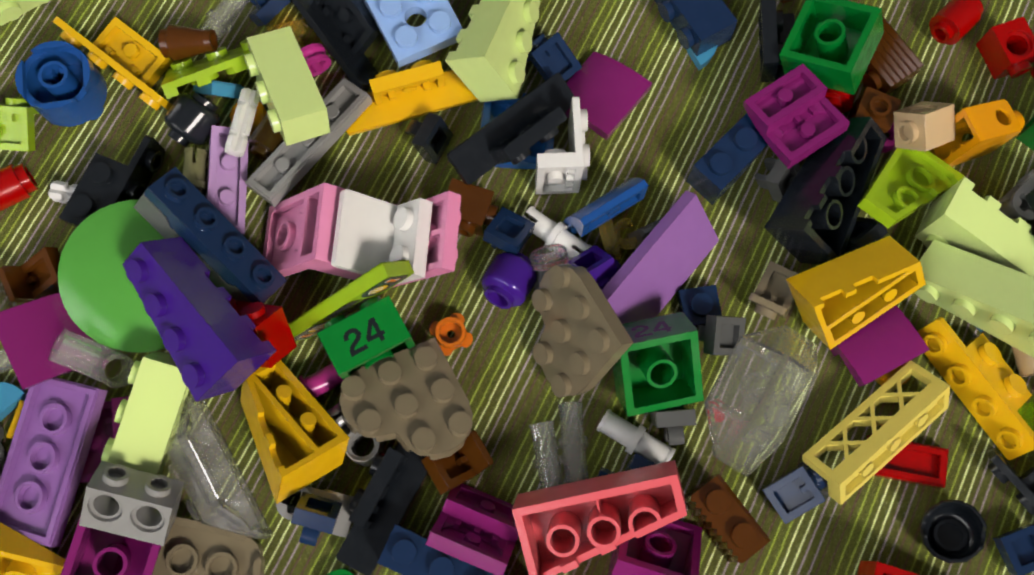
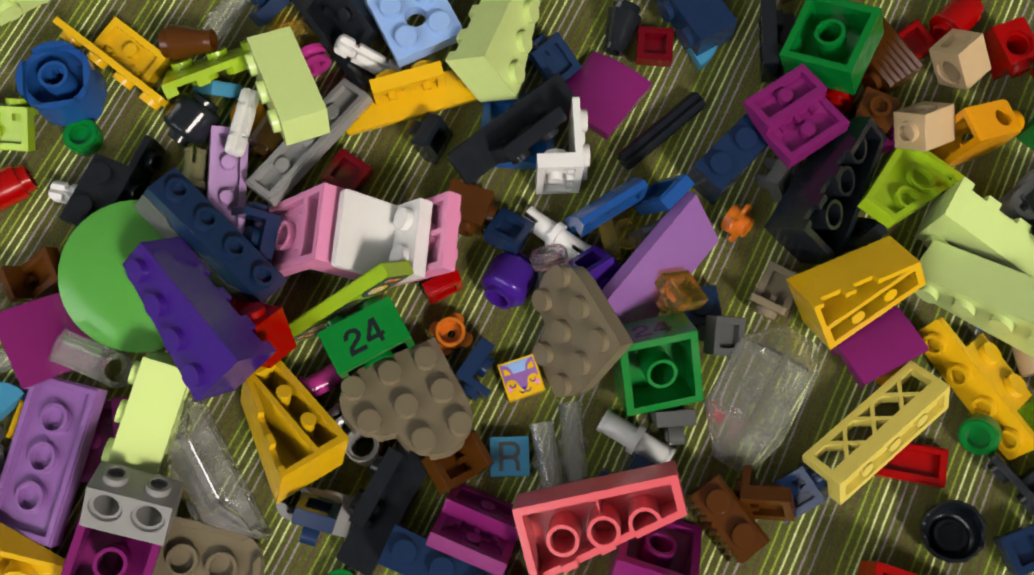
none -> green tile [62,119,104,156]
none -> dark blue bracket [231,202,282,260]
none -> dark red plate [320,148,373,192]
none -> white axle [333,34,402,75]
none -> red tile [422,267,463,305]
none -> dark blue bracket [455,337,496,402]
none -> dark azure tile [490,436,530,478]
none -> tile [497,354,545,403]
none -> black cone [603,0,641,57]
none -> black axle [617,92,705,170]
none -> blue tile [632,174,695,216]
none -> dark red plate [635,26,674,67]
none -> clear yellow tile [655,270,709,315]
none -> orange plate [721,203,755,243]
none -> reddish brown bracket [735,465,796,522]
none -> red tile [897,19,938,60]
none -> tan brick [928,28,992,90]
none -> green tile [958,414,1003,455]

